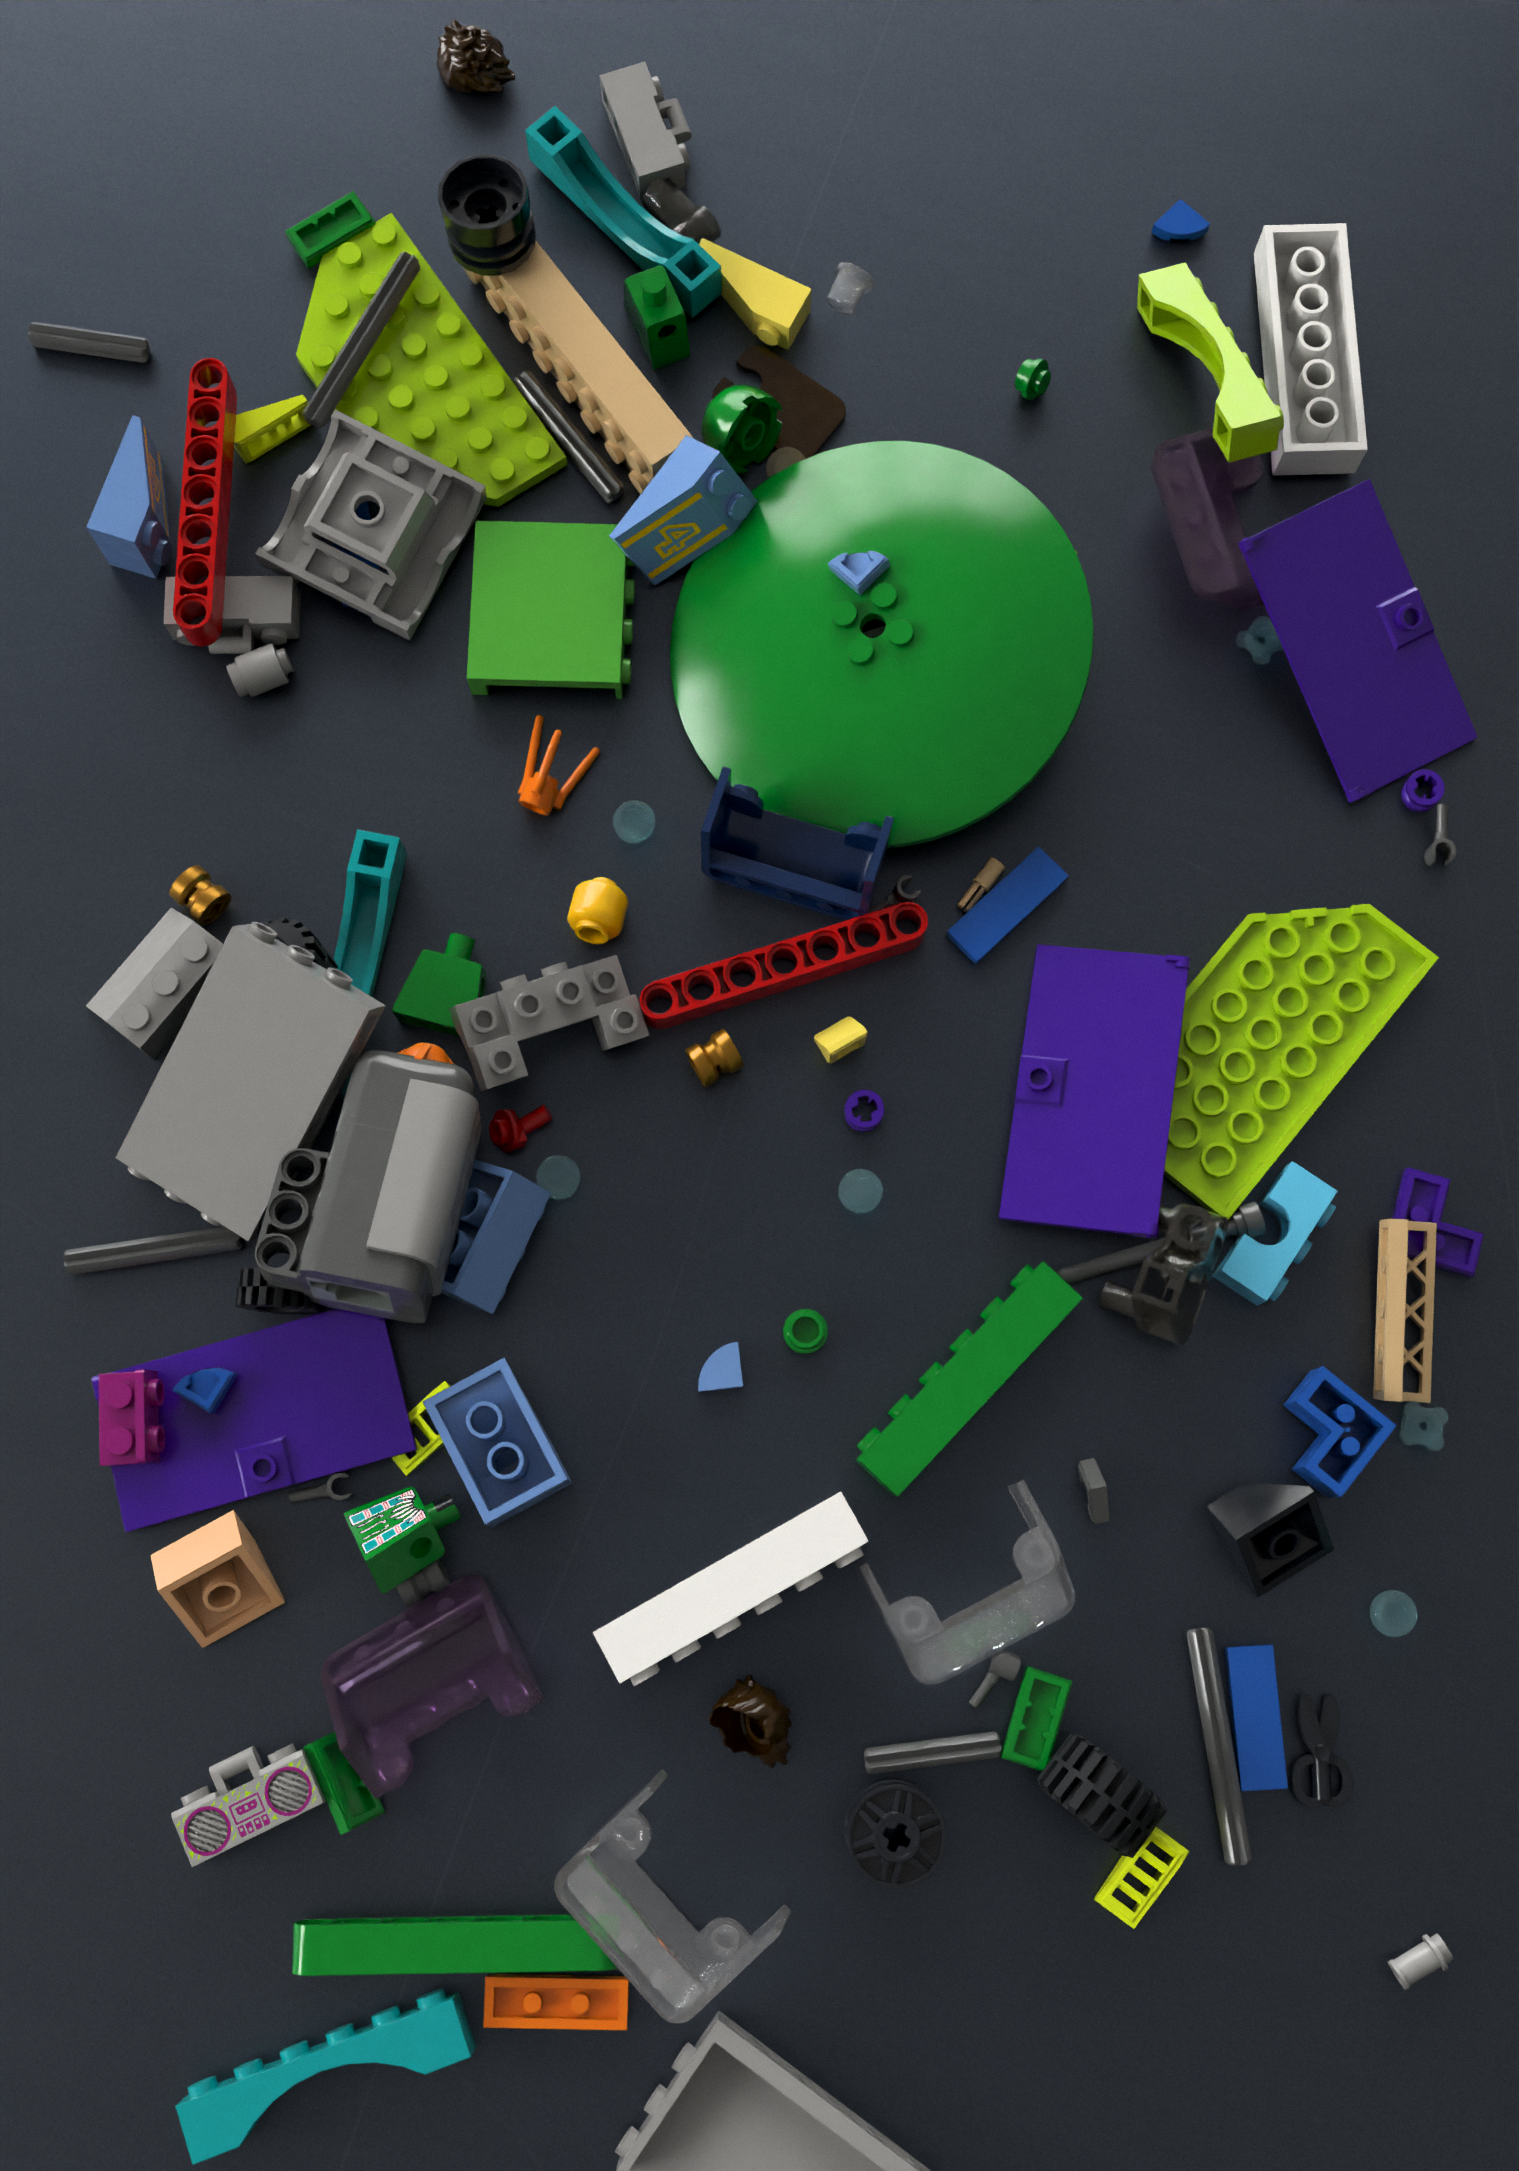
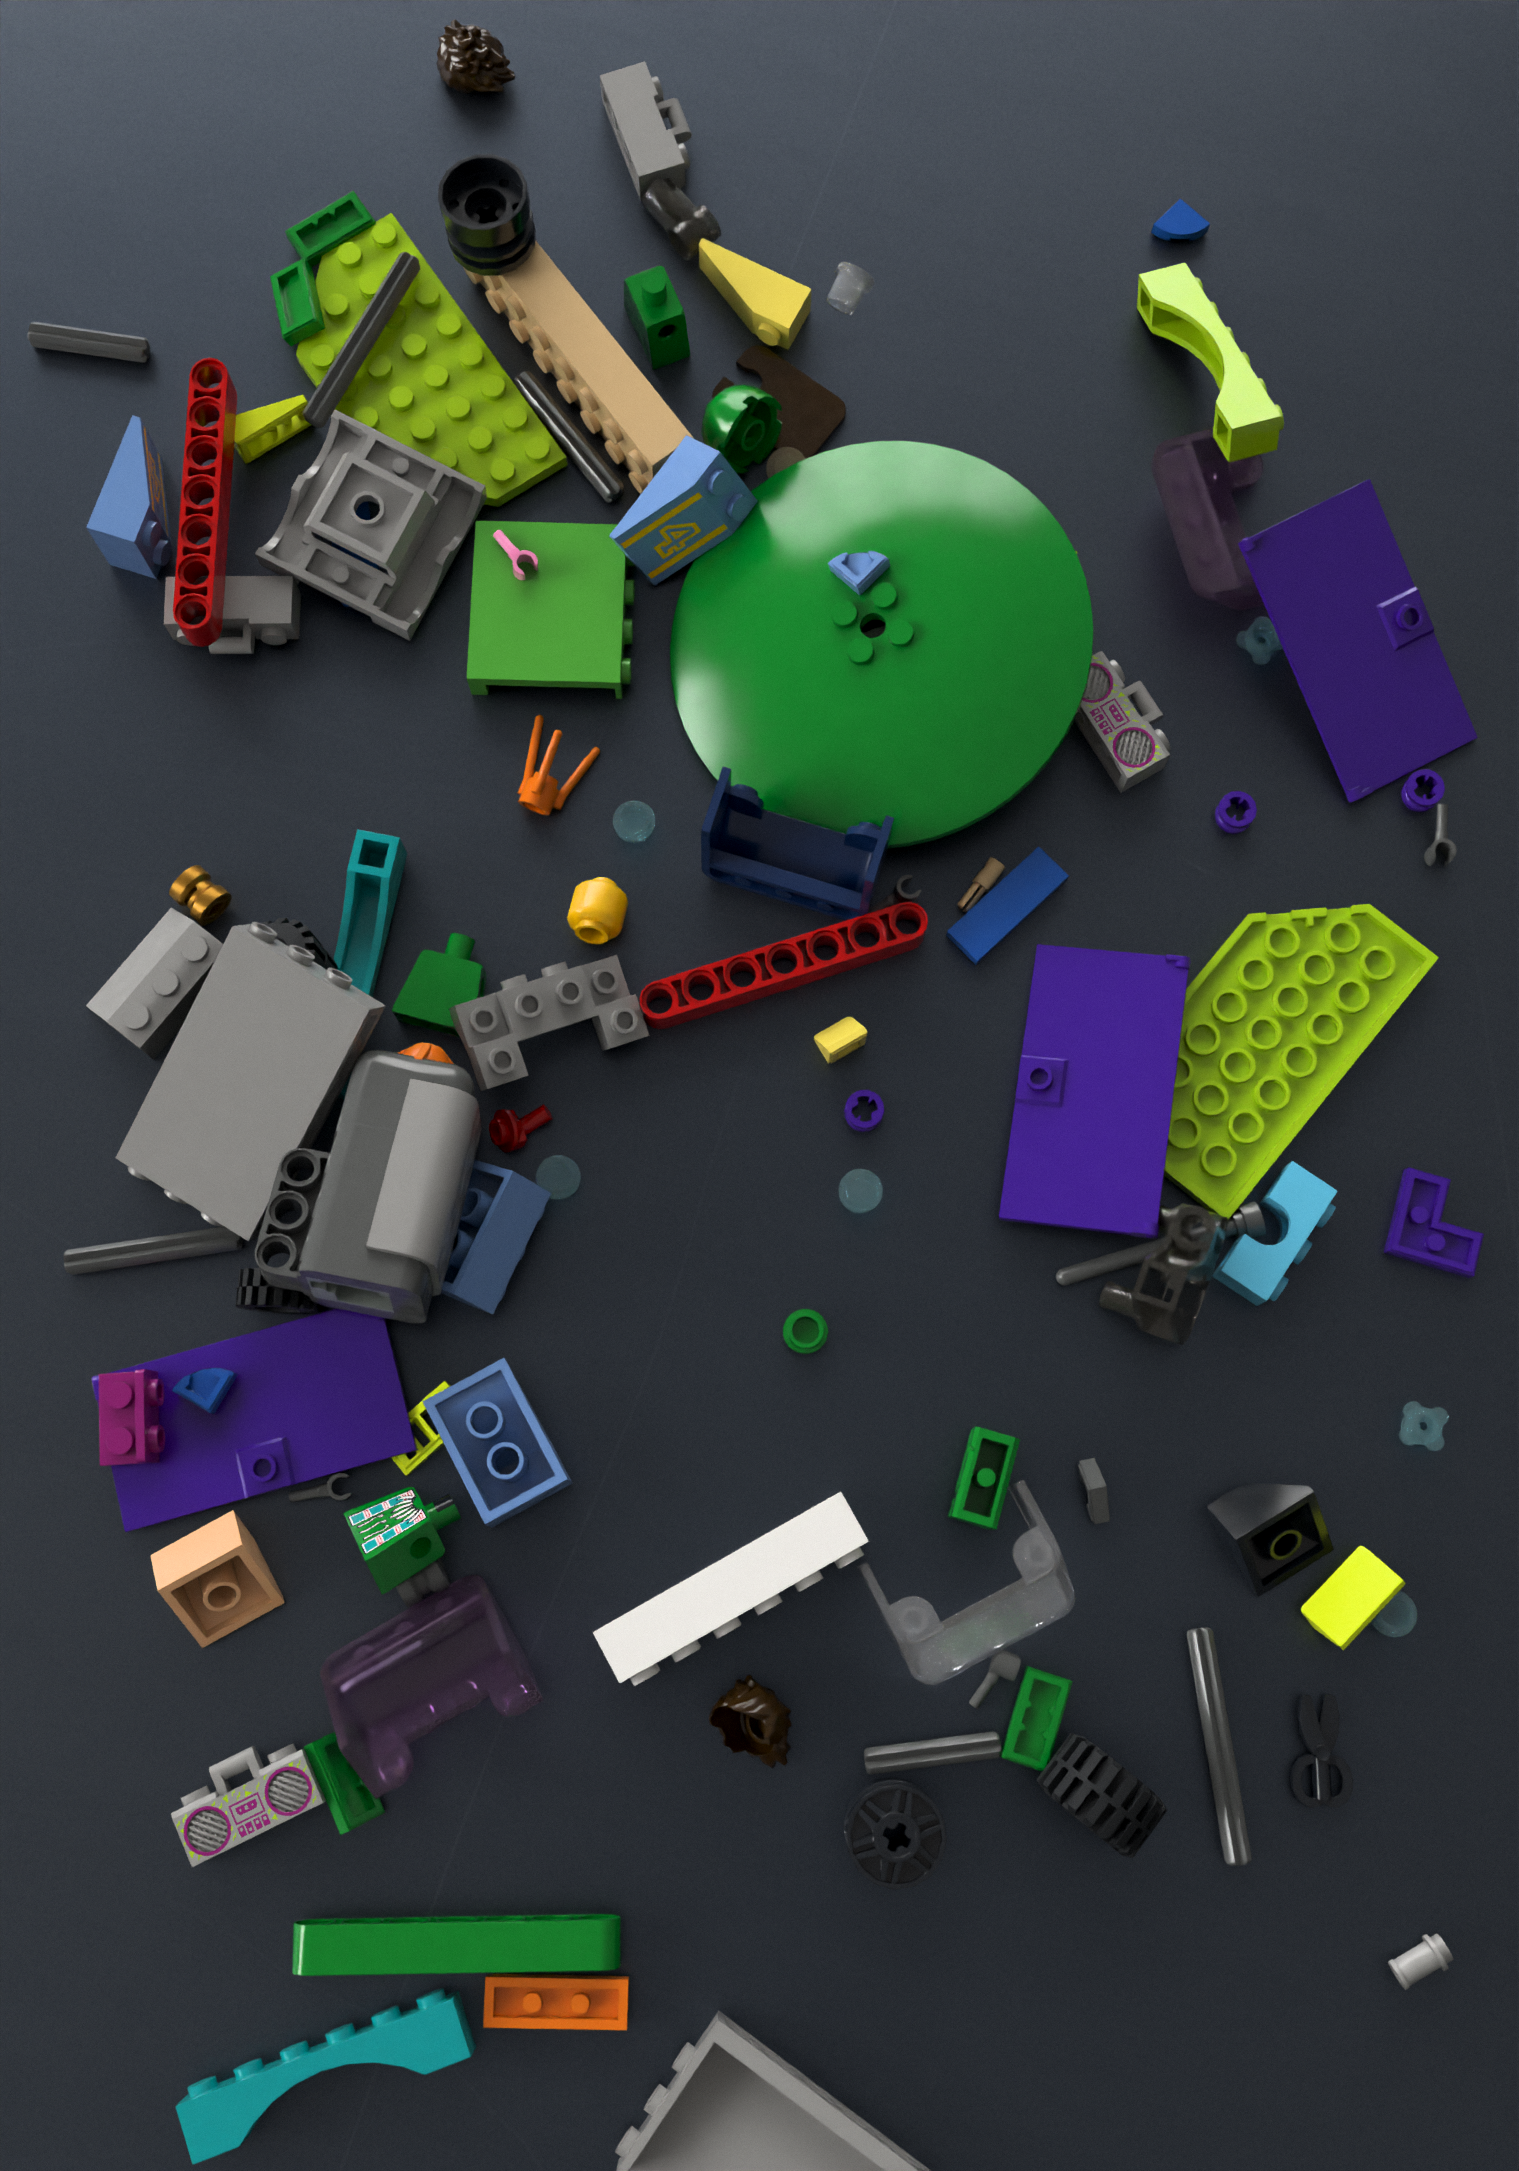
light grey brick [226,643,294,697] -> none
teal arch [525,106,722,318] -> none
clear windscreen [554,1768,791,2024] -> none
pearl gold wheel [685,1029,744,1088] -> none
medium blue tile [698,1342,743,1393] -> none
green brick [856,1261,1083,1498] -> none
green plate [1015,358,1051,400] -> none
neon yellow slope [1094,1827,1190,1929] -> none
blue tile [1224,1644,1288,1792] -> none
white brick [1254,223,1368,476] -> none
blue brick [1283,1366,1397,1499] -> none
tan fence [1373,1219,1437,1403] -> none
none -> green tile [270,258,325,346]
none -> bright pink hand [493,530,538,580]
none -> green brick [948,1426,1020,1530]
none -> light grey piece [1074,651,1170,793]
none -> dark purple bush [1215,791,1257,834]
none -> neon yellow slope [1301,1546,1406,1650]

